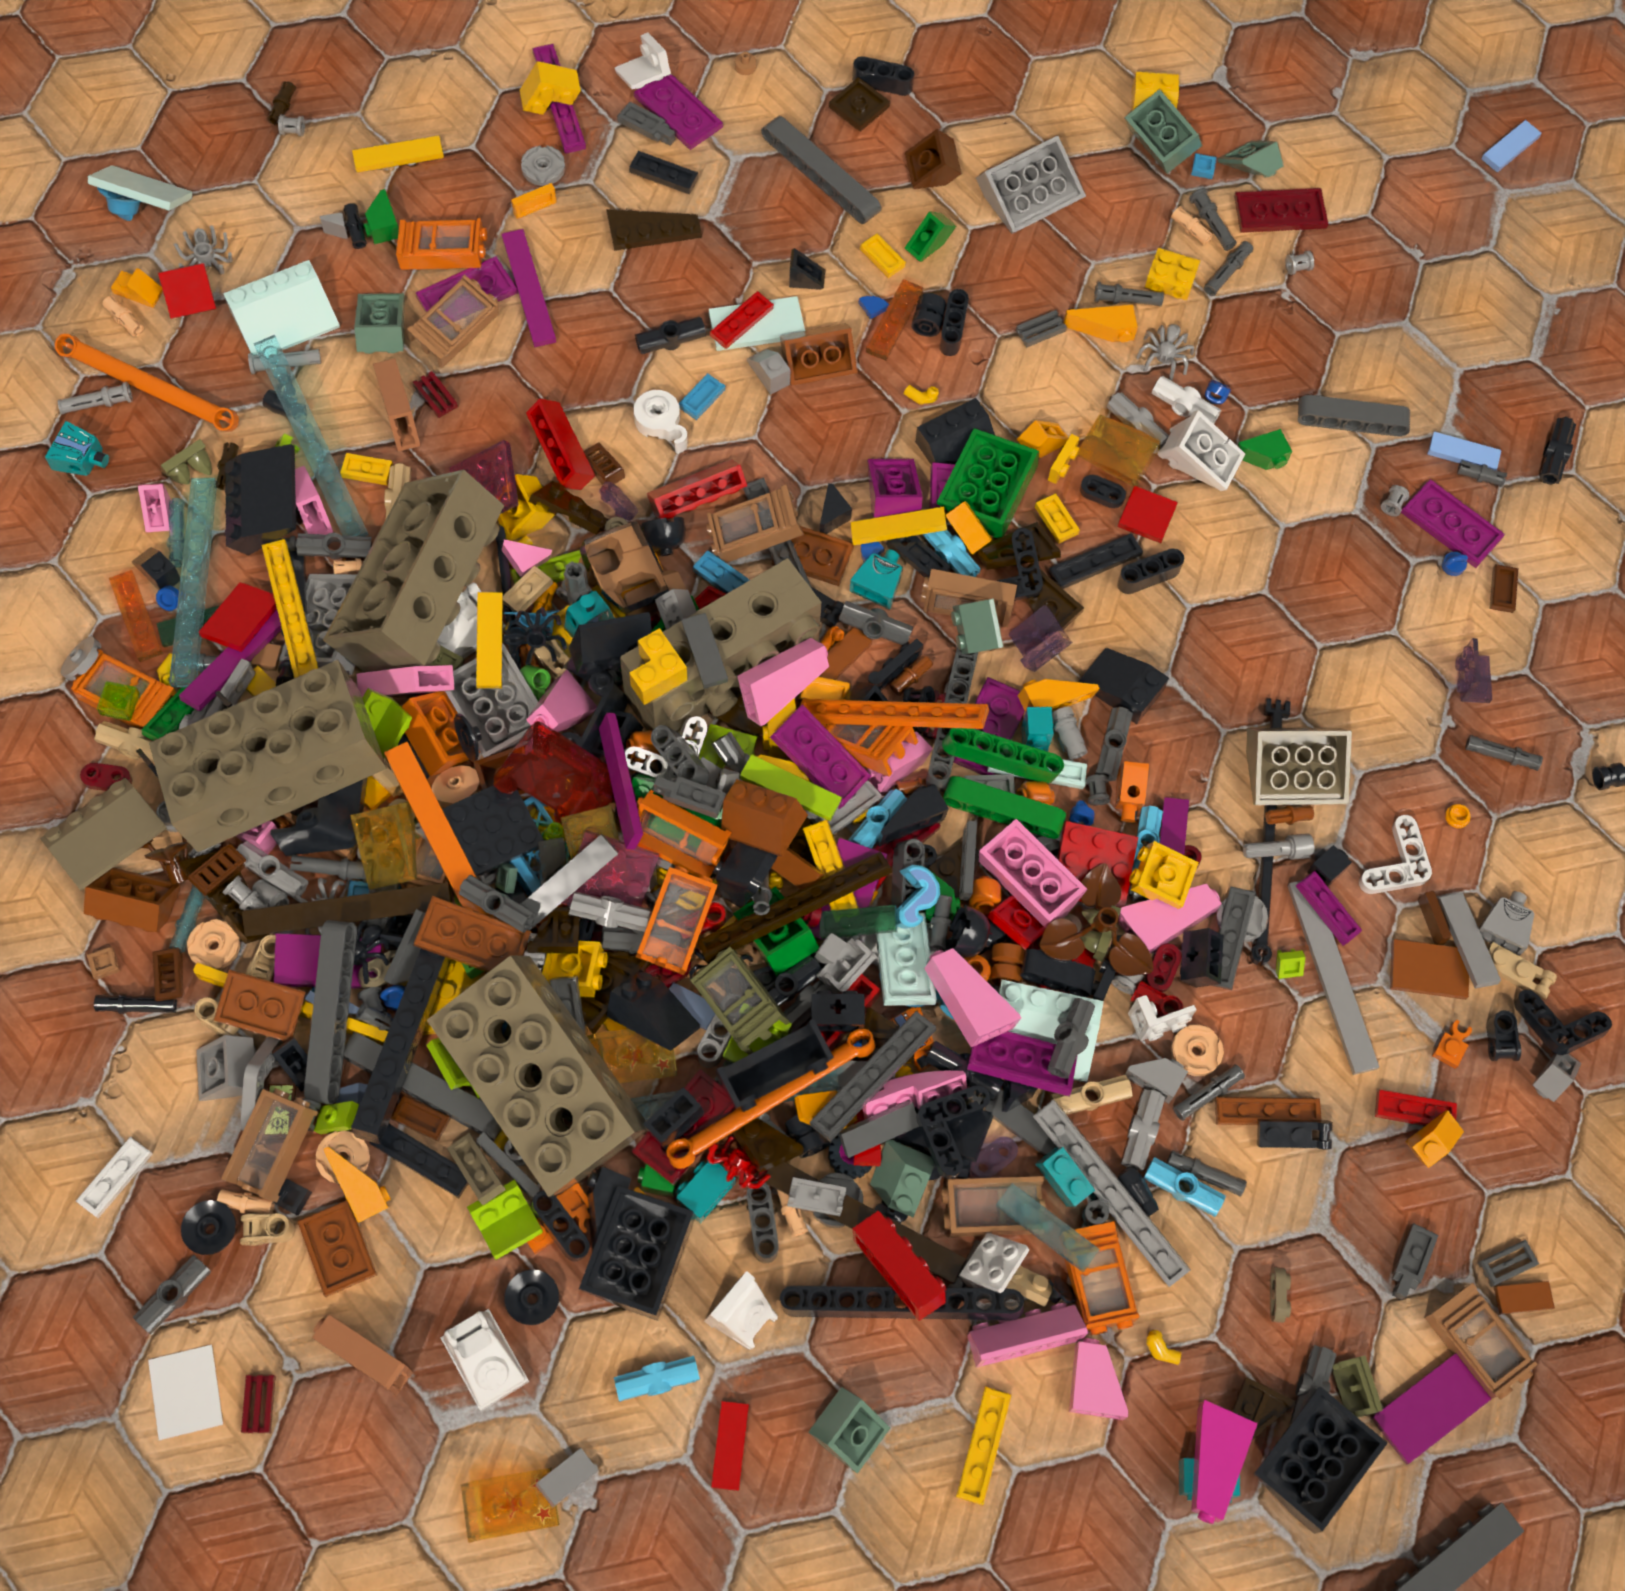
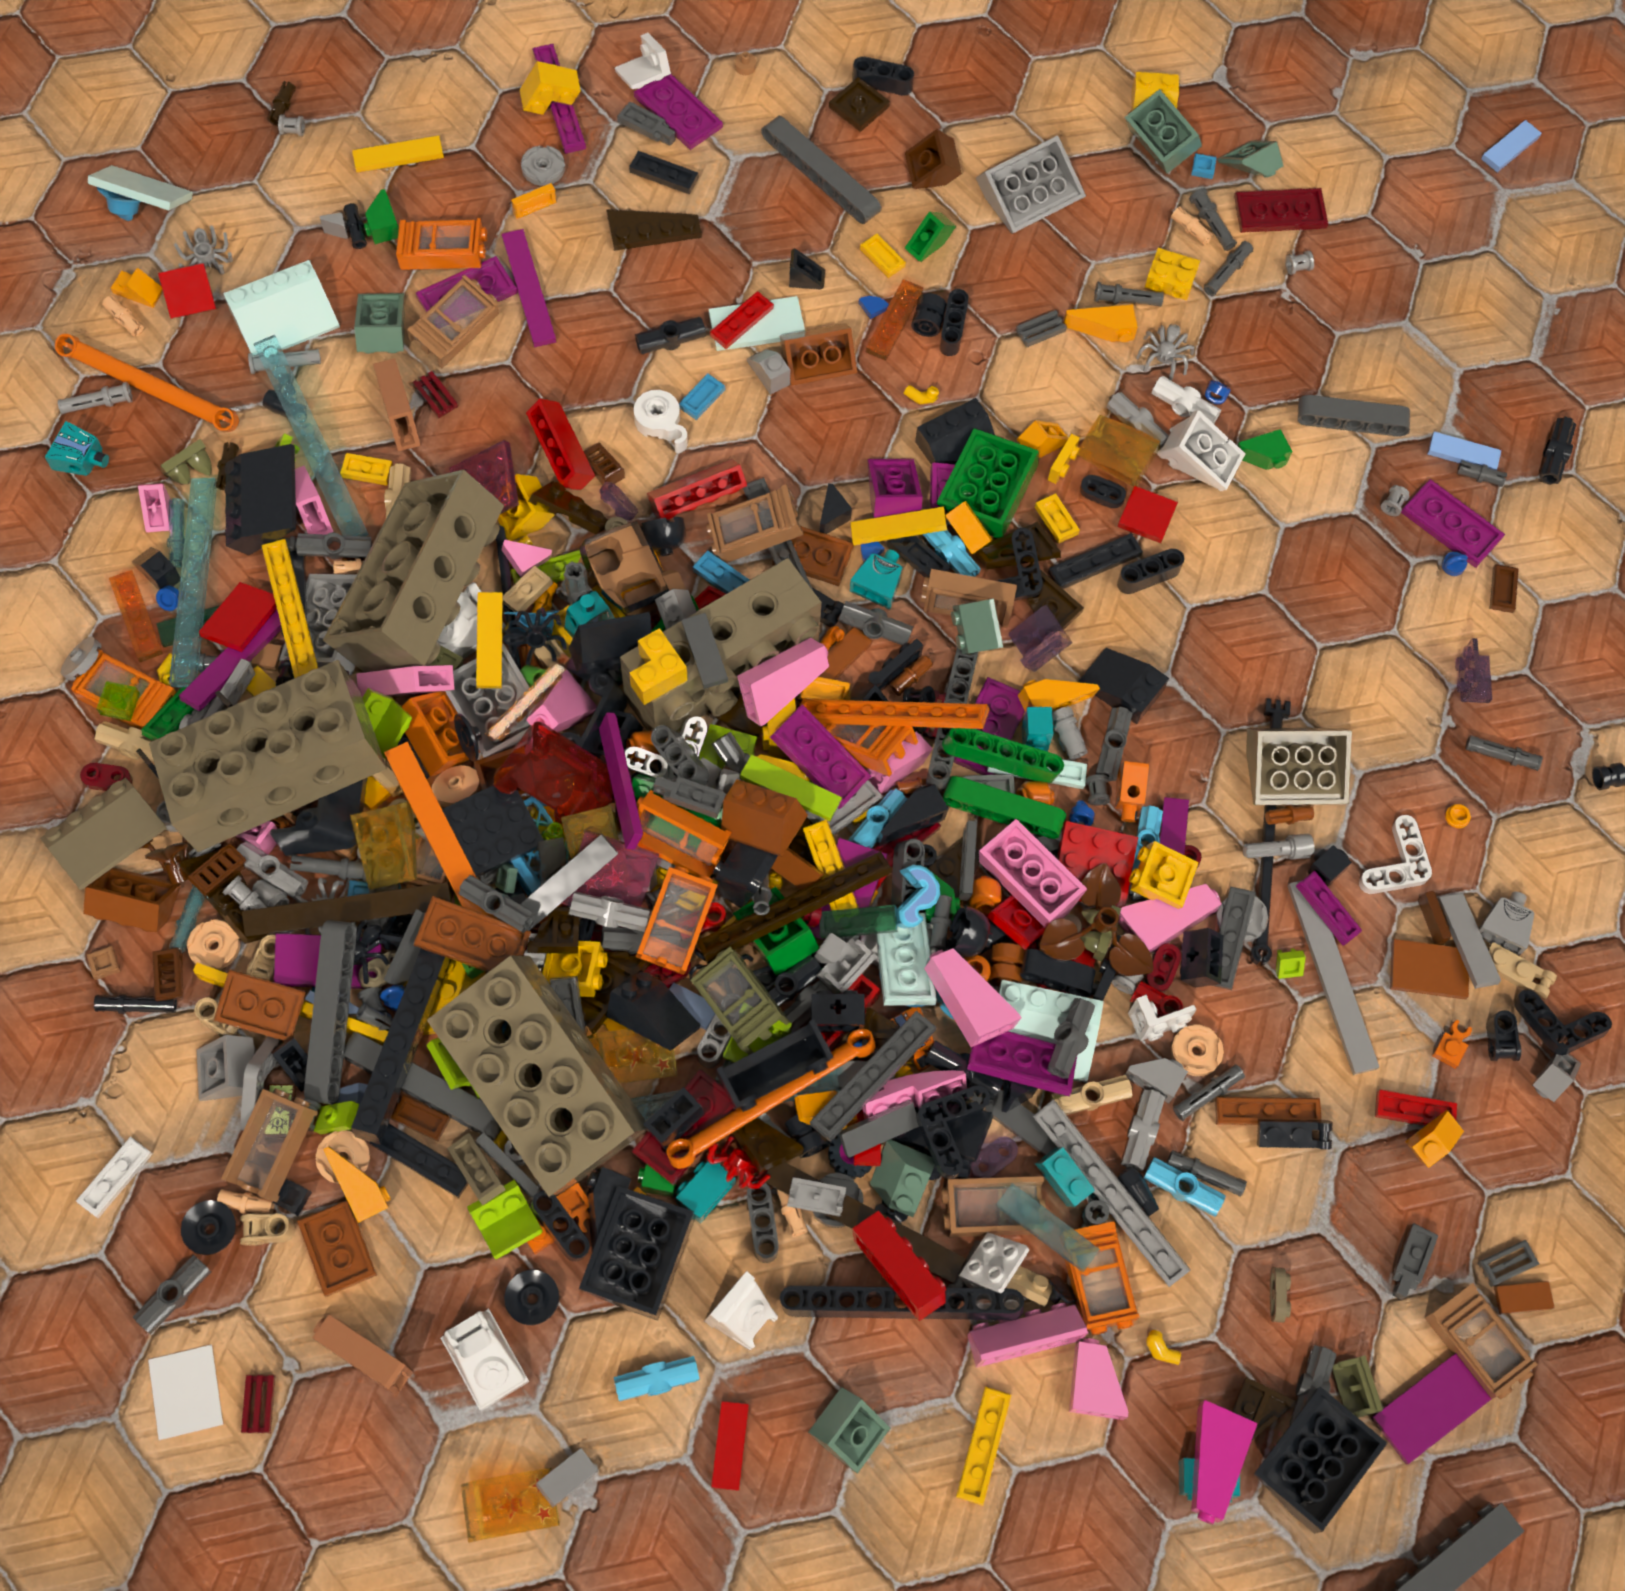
none -> clear orange plate [484,662,565,741]

